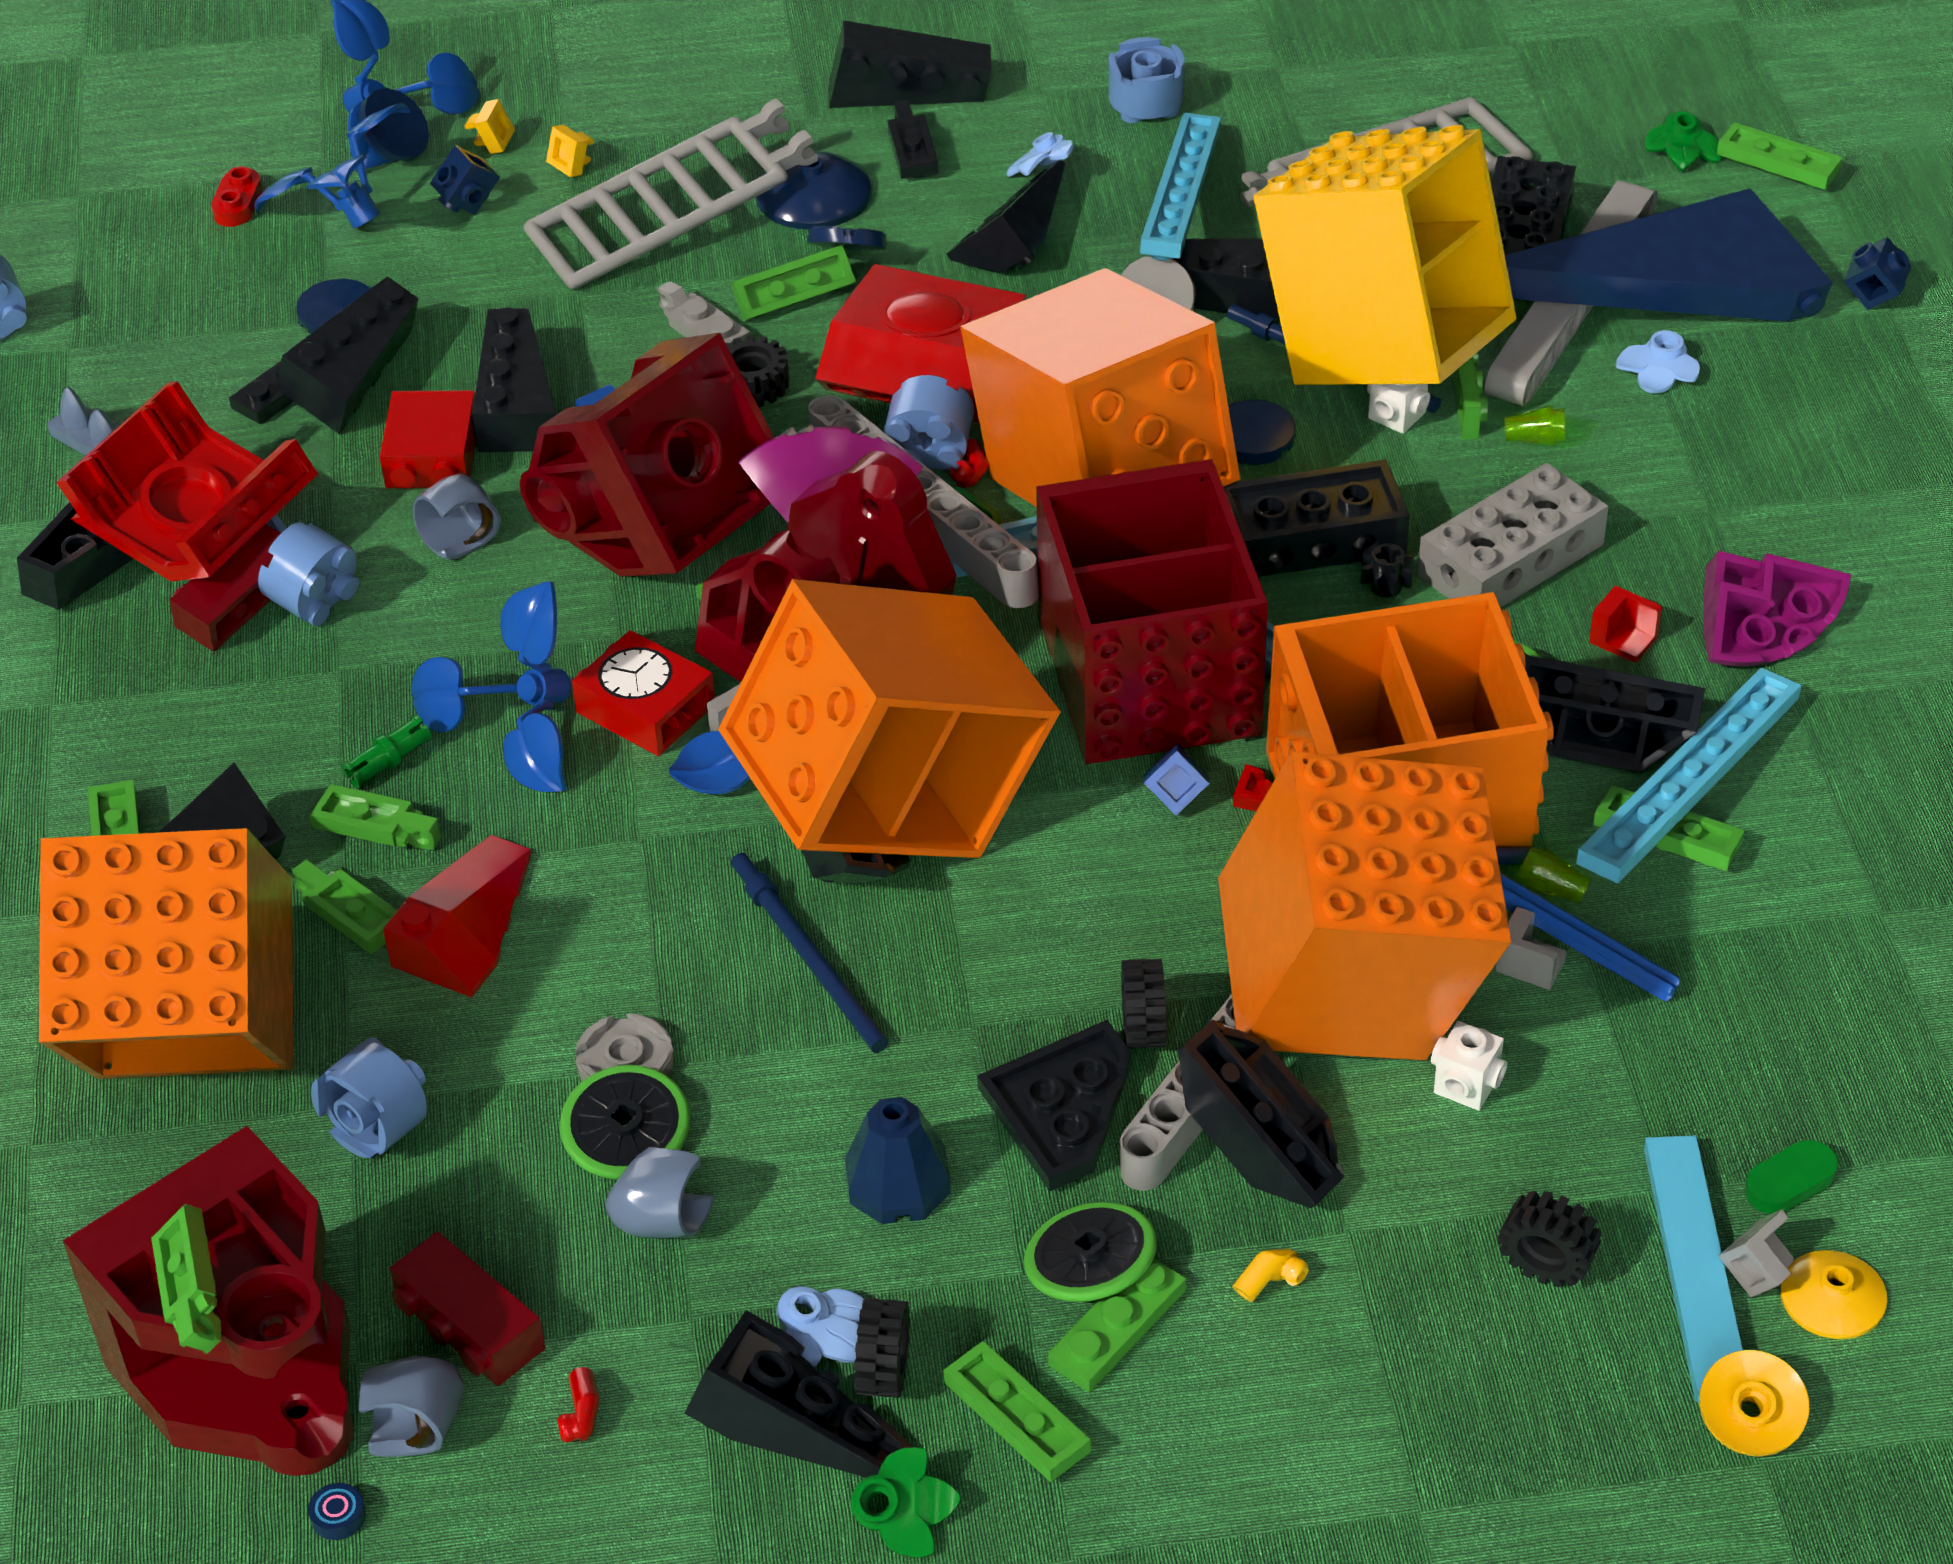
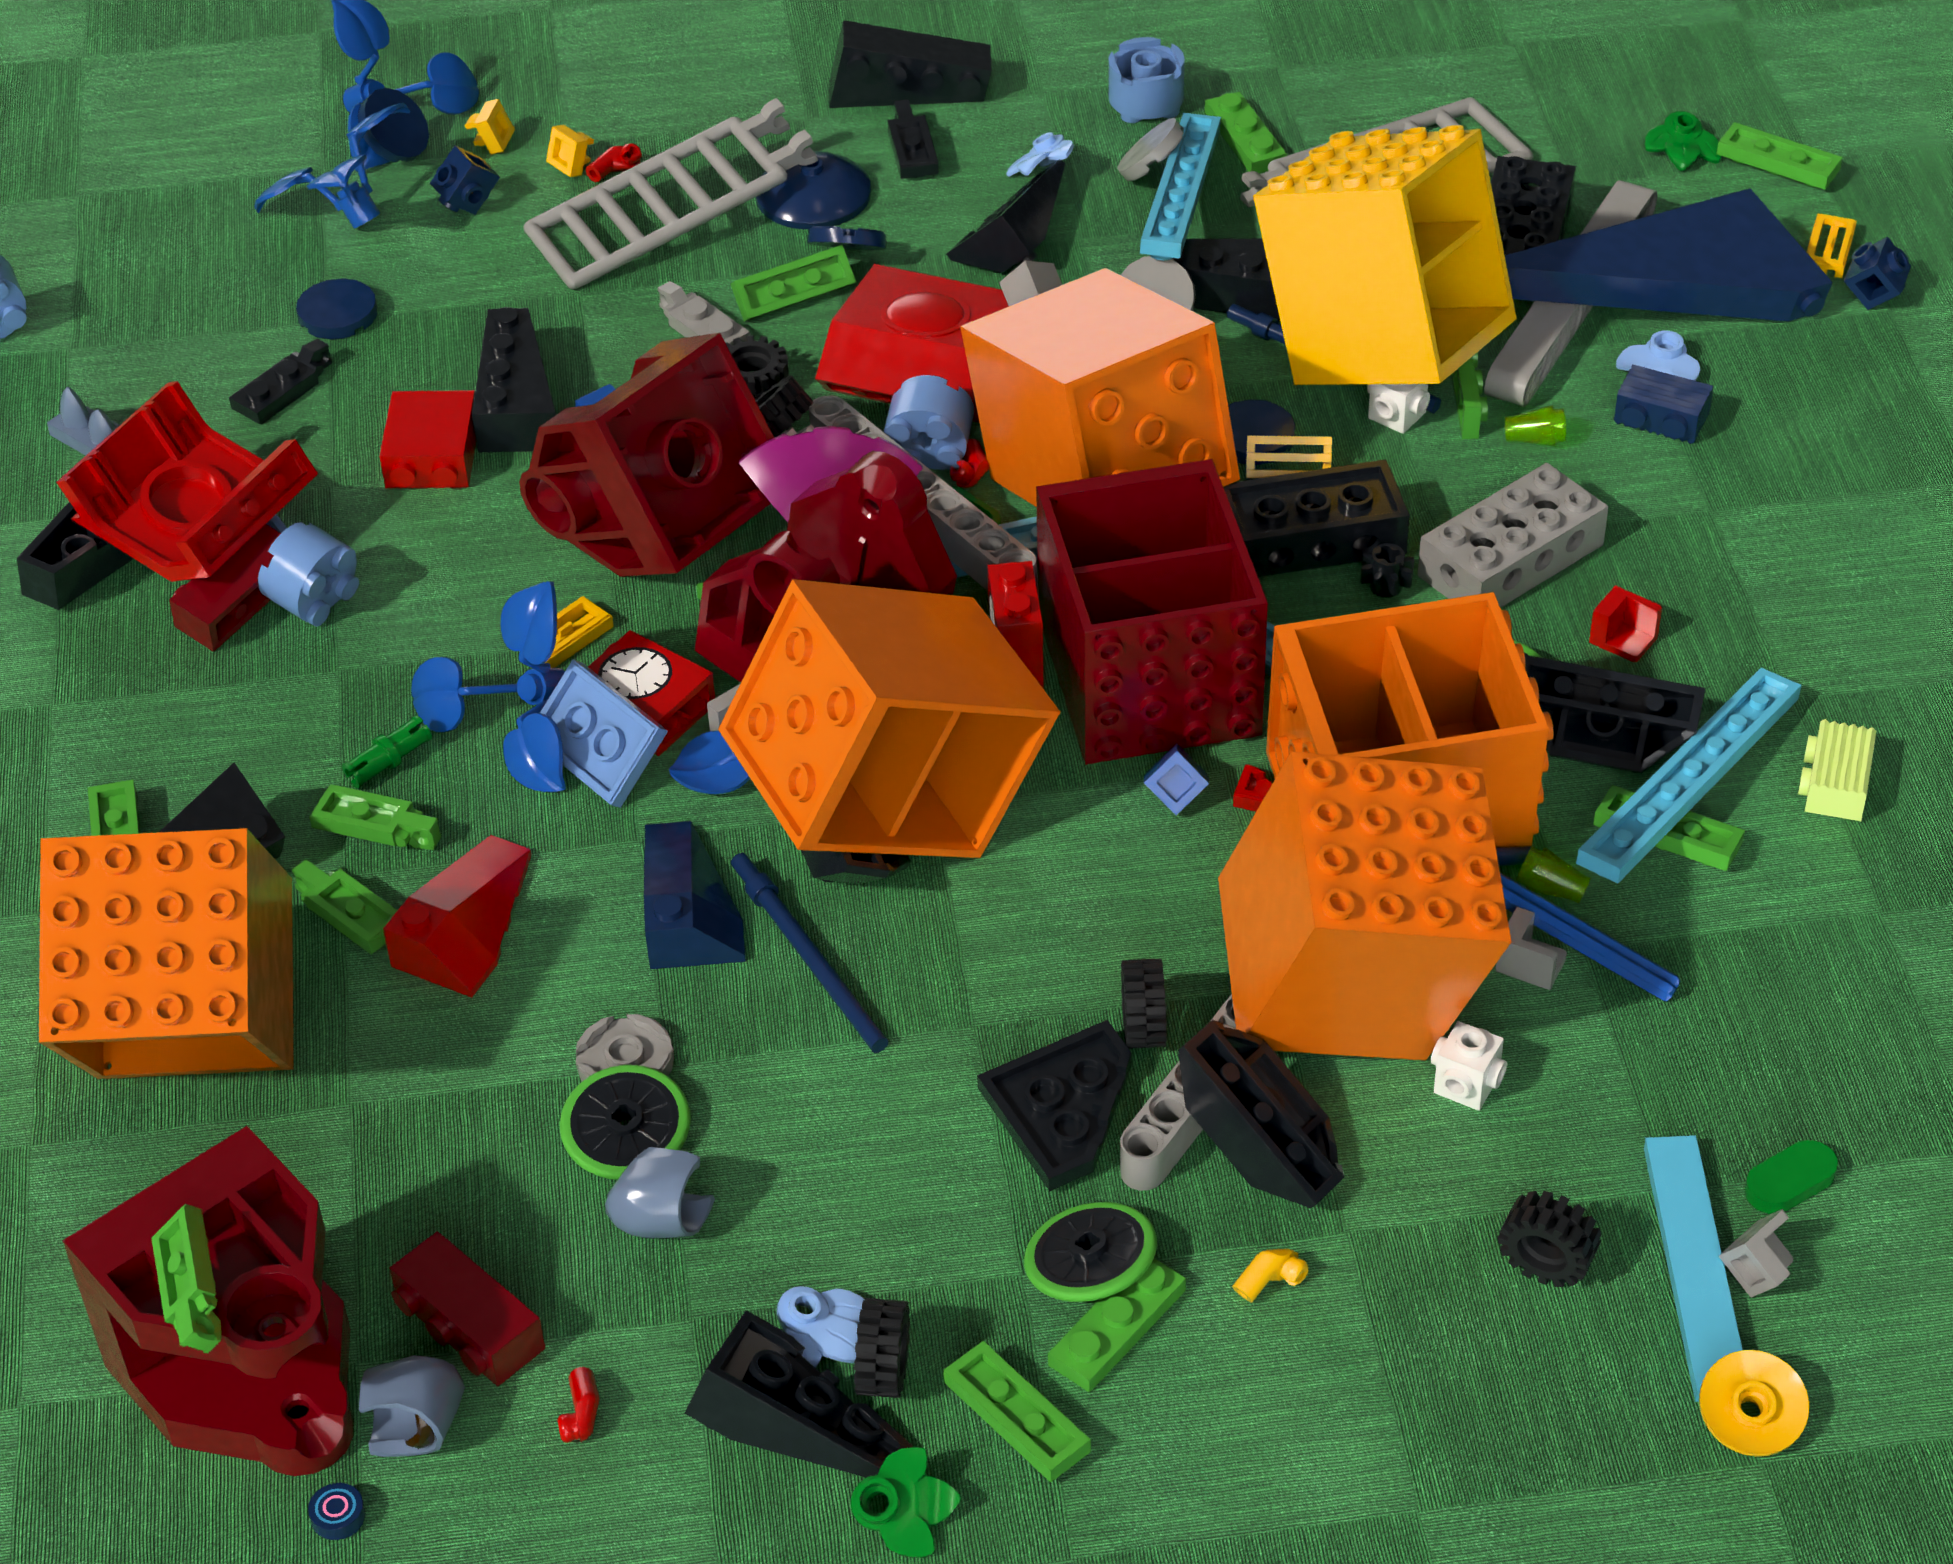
red plate [211,166,262,227] -> none
black wedge [276,276,419,435] -> none
medium blue brick [311,1037,427,1158] -> none
sand blue piece [413,474,501,559] -> none
dark blue cone [845,1097,951,1224] -> none
magenta brick [1703,551,1851,666] -> none
yellow dish [1780,1250,1887,1339] -> none
none -> yellow tile [519,596,614,668]
none -> medium blue tile [540,659,668,808]
none -> red arm [586,143,642,182]
none -> dark blue wedge [644,821,746,969]
none -> black tyre [755,375,813,438]
none -> red brick [987,561,1044,689]
none -> light grey panel [999,260,1062,306]
none -> light grey tile [1117,118,1184,181]
none -> bright green plate [1205,91,1287,173]
none -> yellow tile [1246,435,1332,478]
none -> dark blue brick [1614,364,1714,444]
none -> yellowish green brick [1798,719,1876,821]
none -> yellow tile [1807,213,1857,278]

